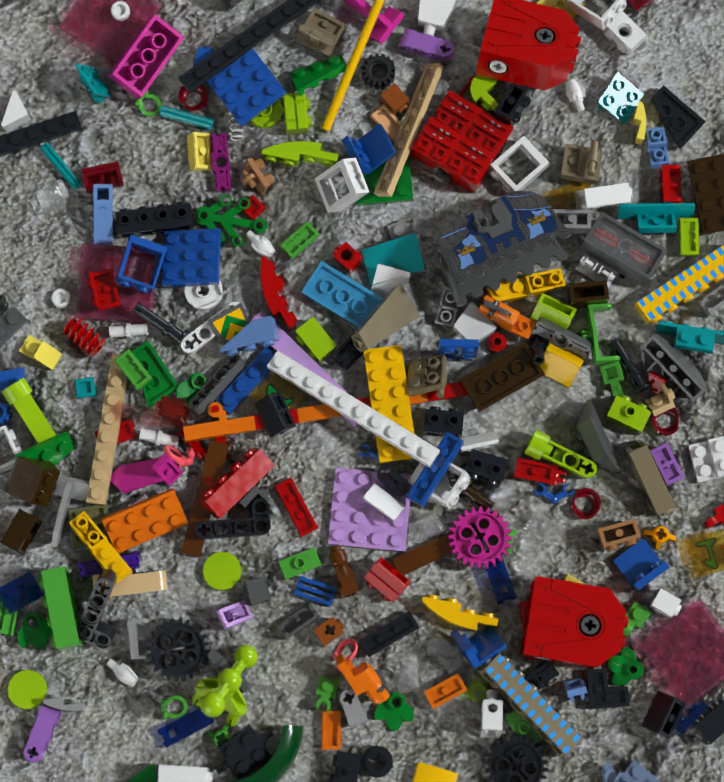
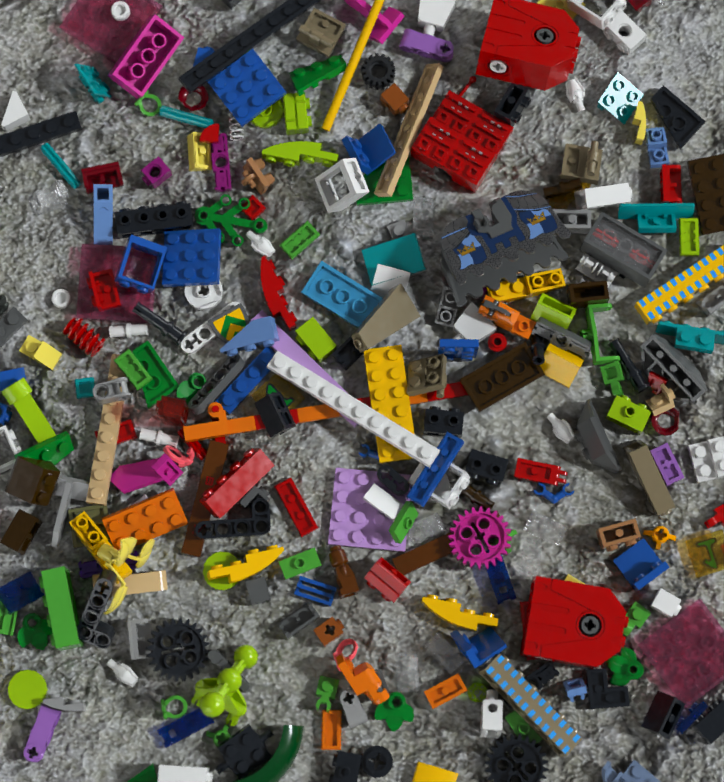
lavender slope [216,600,253,631] -> none
red brick [333,242,363,274] -> none
black plate [359,611,419,657] -> none
light nougat tile [370,104,402,144] -> none
white slope [460,432,499,453] -> none
lime brick [469,75,498,115] -> none
white window [489,136,549,194] -> none
lime beam [524,429,597,479] -> none
dark red piece [570,488,601,519] -> none
none -> light grey piece [93,377,132,405]
none -> light yellow plant [97,537,155,615]
none -> magenta brick [141,156,172,189]
none -> red tile [199,123,220,143]
none -> yellow slope [207,545,284,584]
none -> bright green plate [389,501,418,544]
none -> dark brown pin [543,178,583,200]
none -> white piece [547,413,575,444]

